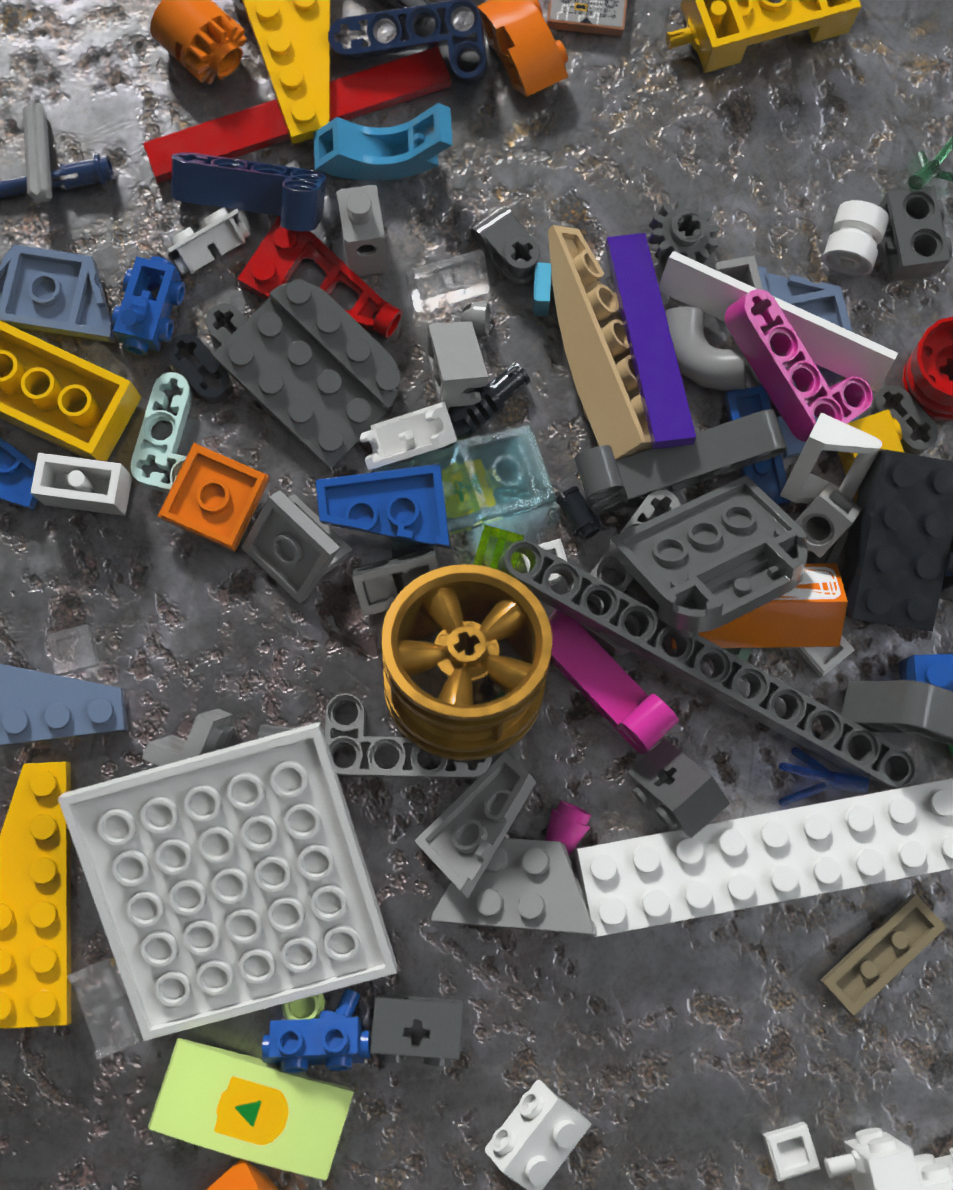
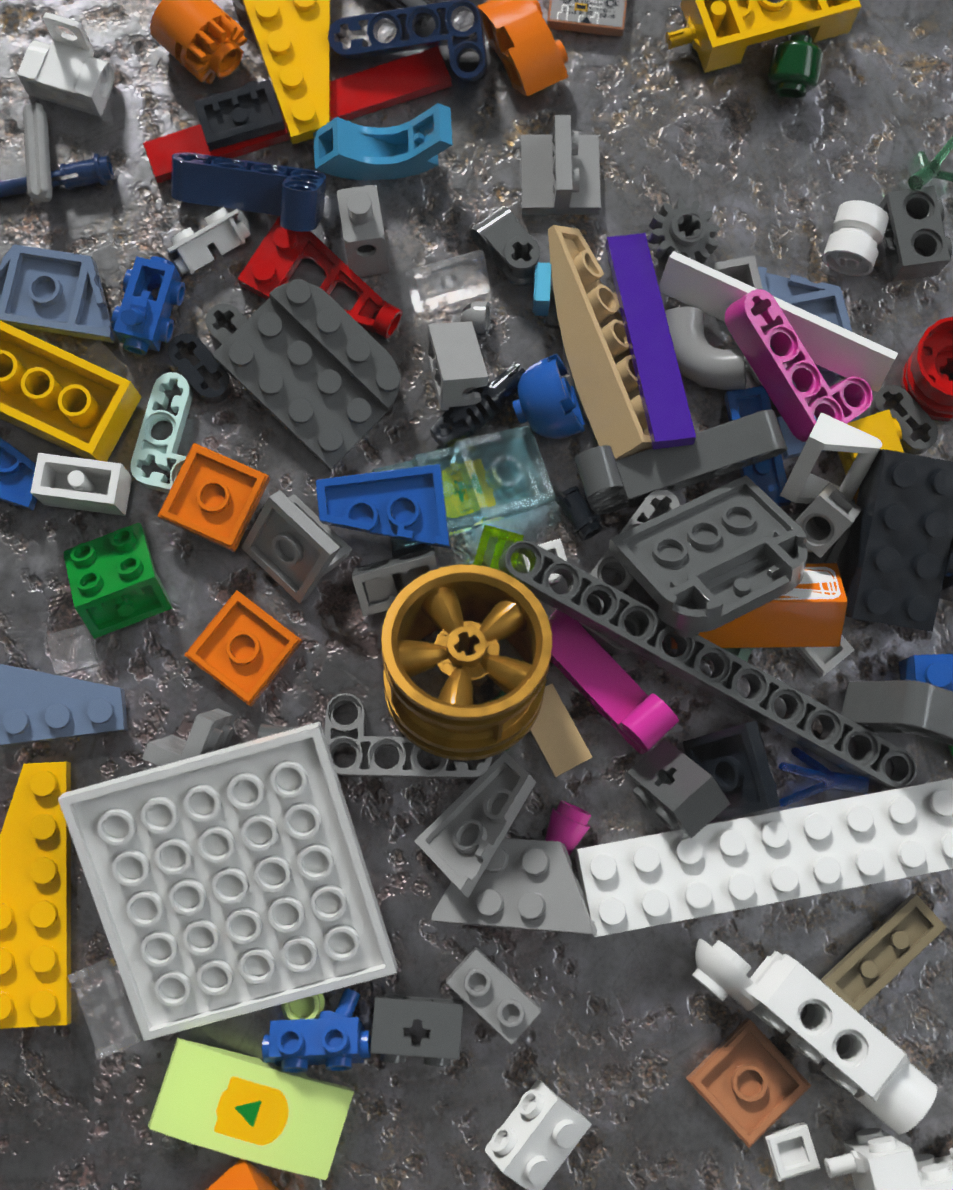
white hinge [360,401,457,470] -> none
none -> white piece [17,12,114,117]
none -> green bracket [63,523,173,639]
none -> orange tile [184,590,303,707]
none -> black bracket [193,79,285,151]
none -> light grey brick [446,946,541,1045]
none -> blue cylinder [513,354,585,439]
none -> light grey bracket [520,115,601,215]
none -> tan tile [529,683,592,778]
none -> black bracket [683,721,780,823]
none -> nougat tile [686,1018,811,1148]
none -> white brick [692,938,937,1135]
none -> dark green head [768,34,823,98]

